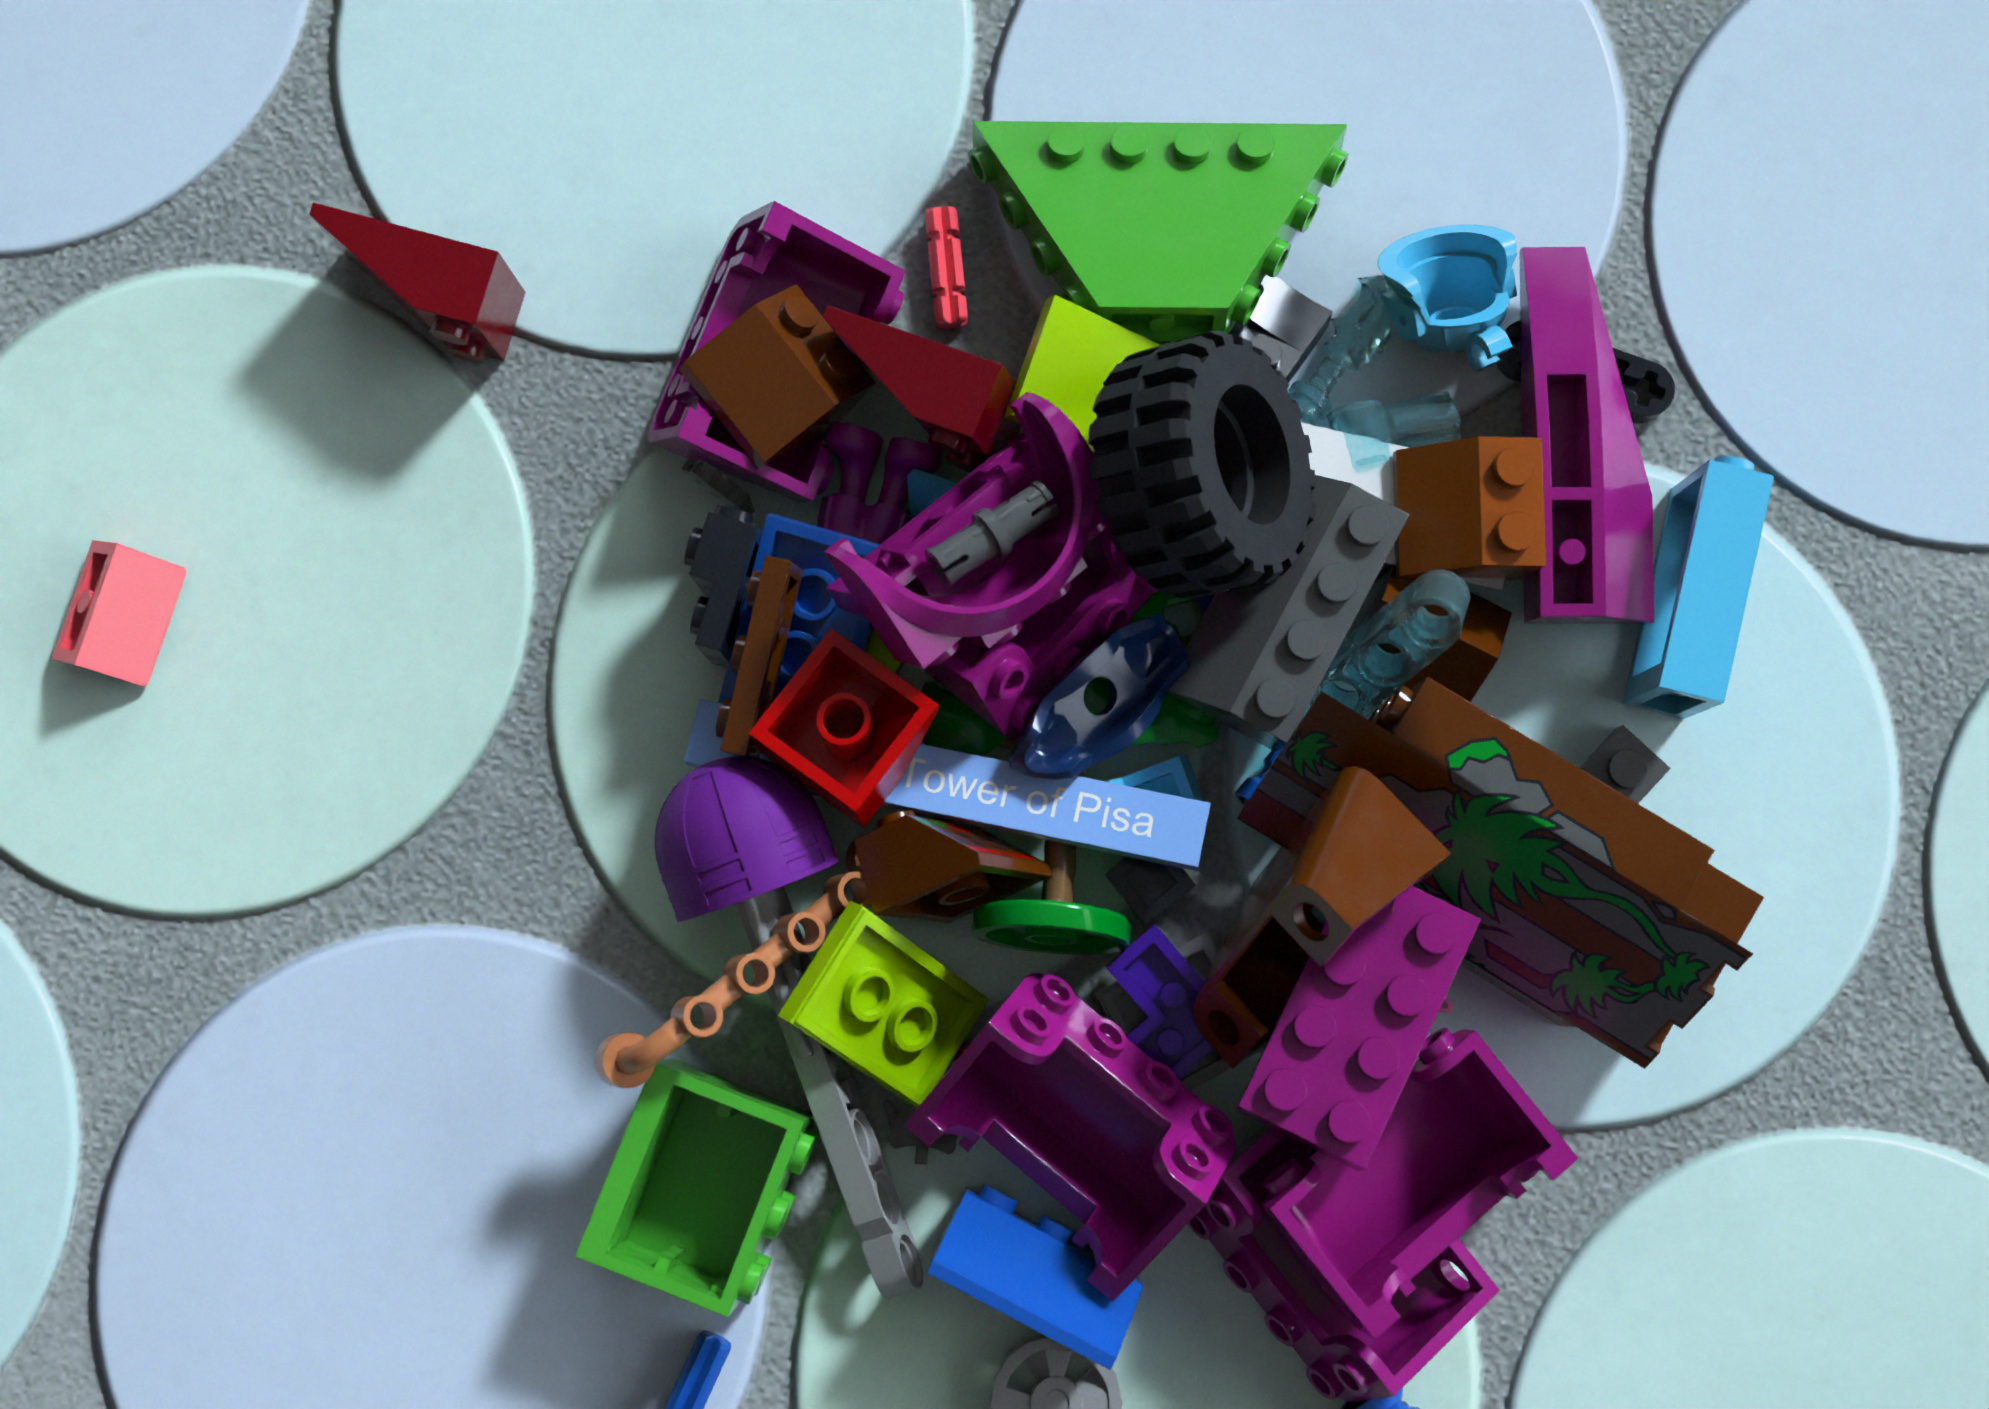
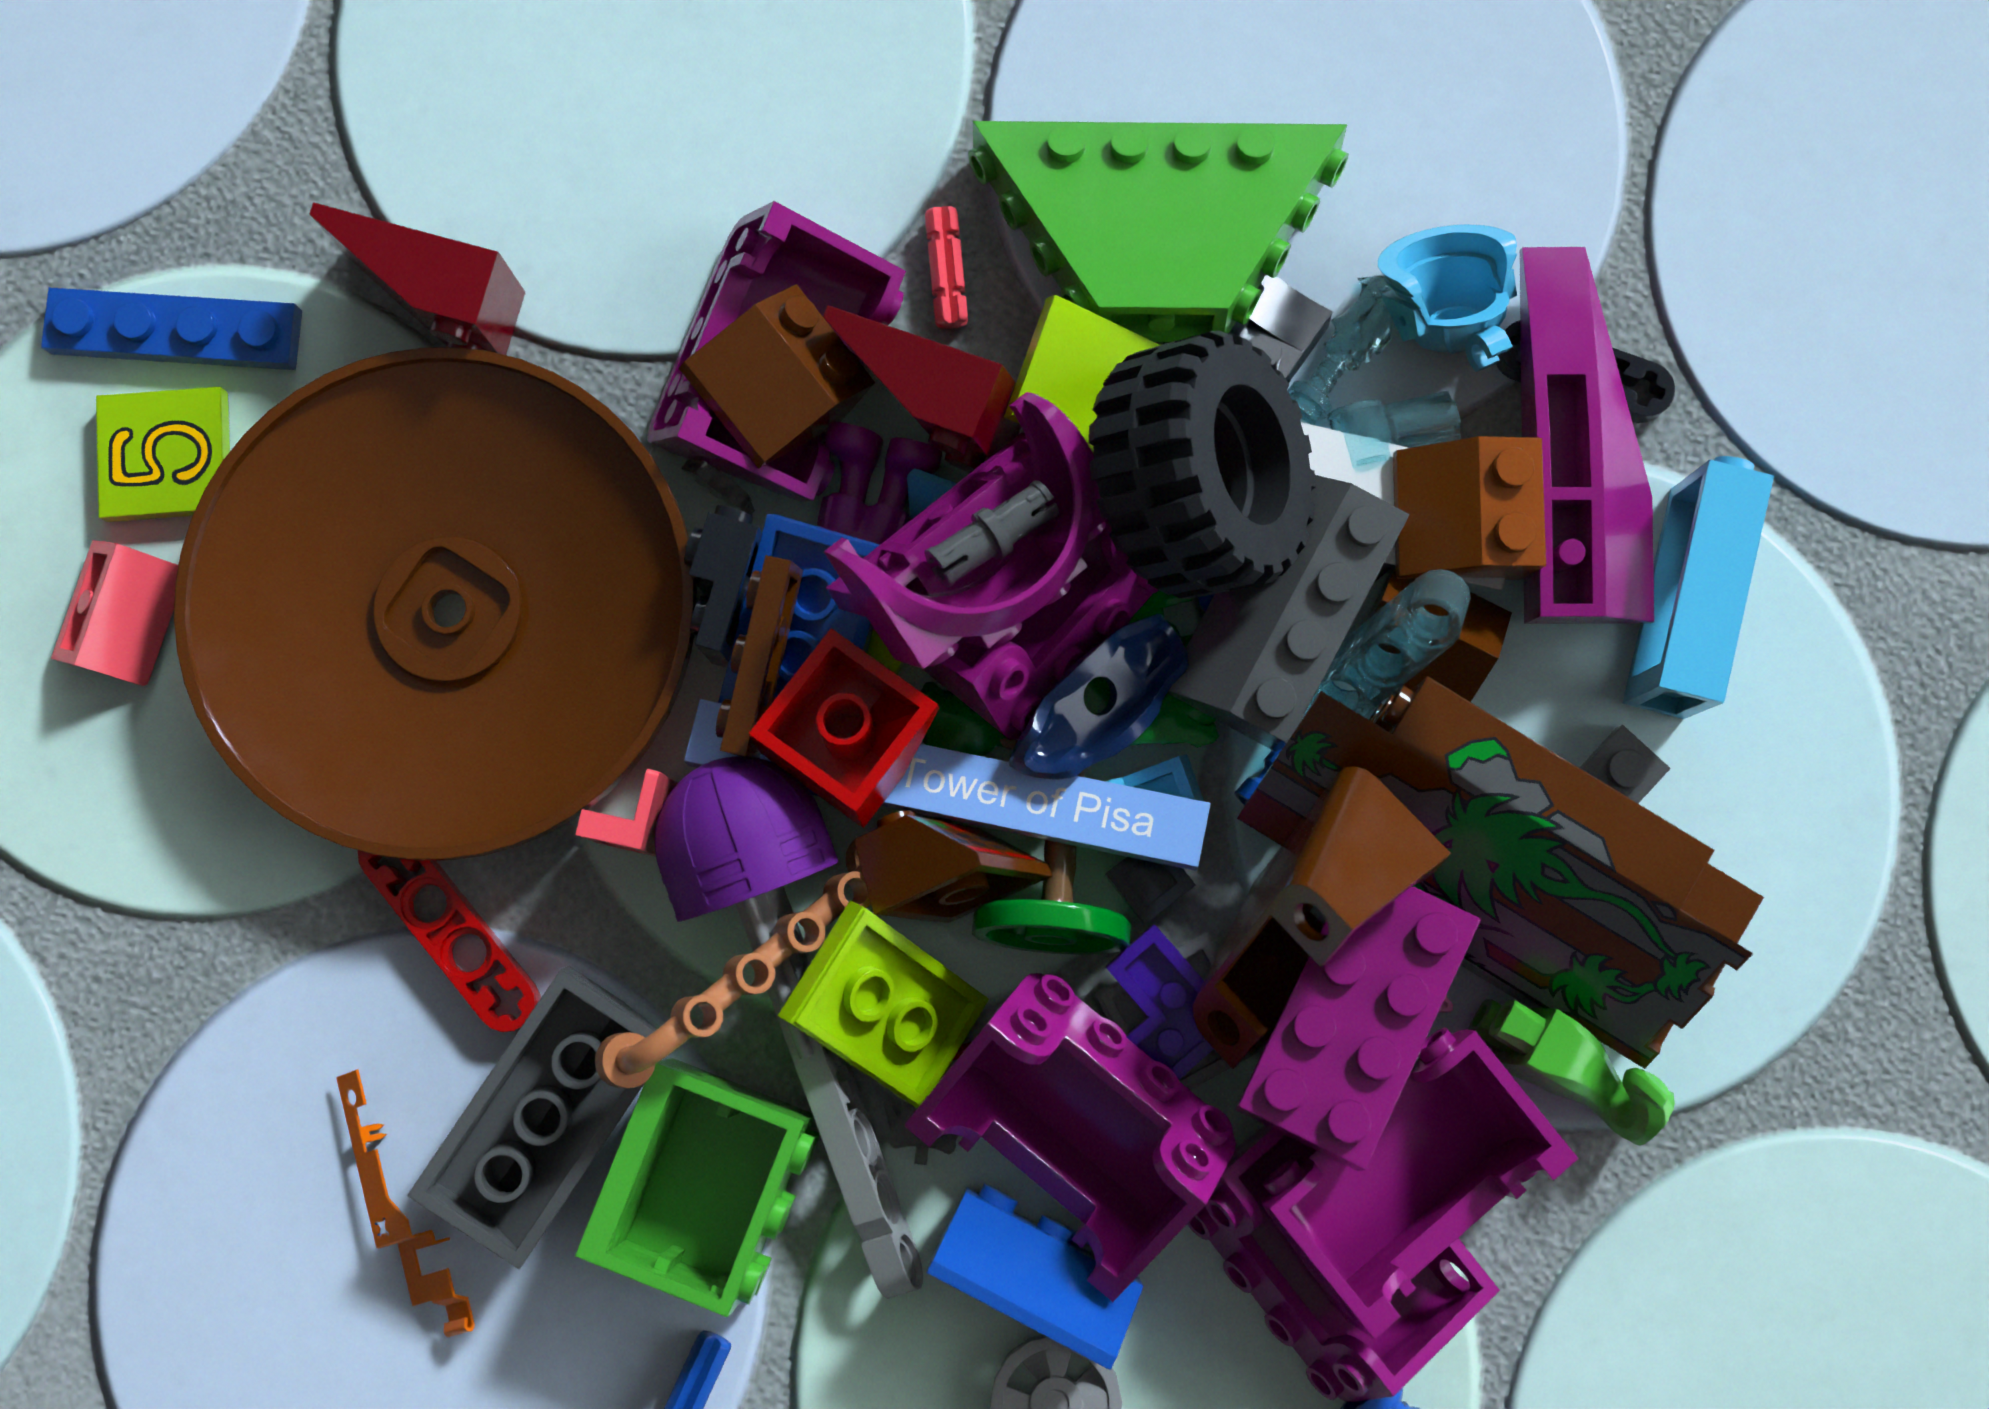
none -> blue plate [41,287,302,370]
none -> lime tile [96,387,230,522]
none -> reddish brown dish [174,347,697,861]
none -> orange piece [336,1069,475,1337]
none -> red beam [358,850,541,1032]
none -> dark grey slope [407,966,657,1270]
none -> coral panel [575,769,677,857]
none -> bright green hips [1467,999,1675,1145]

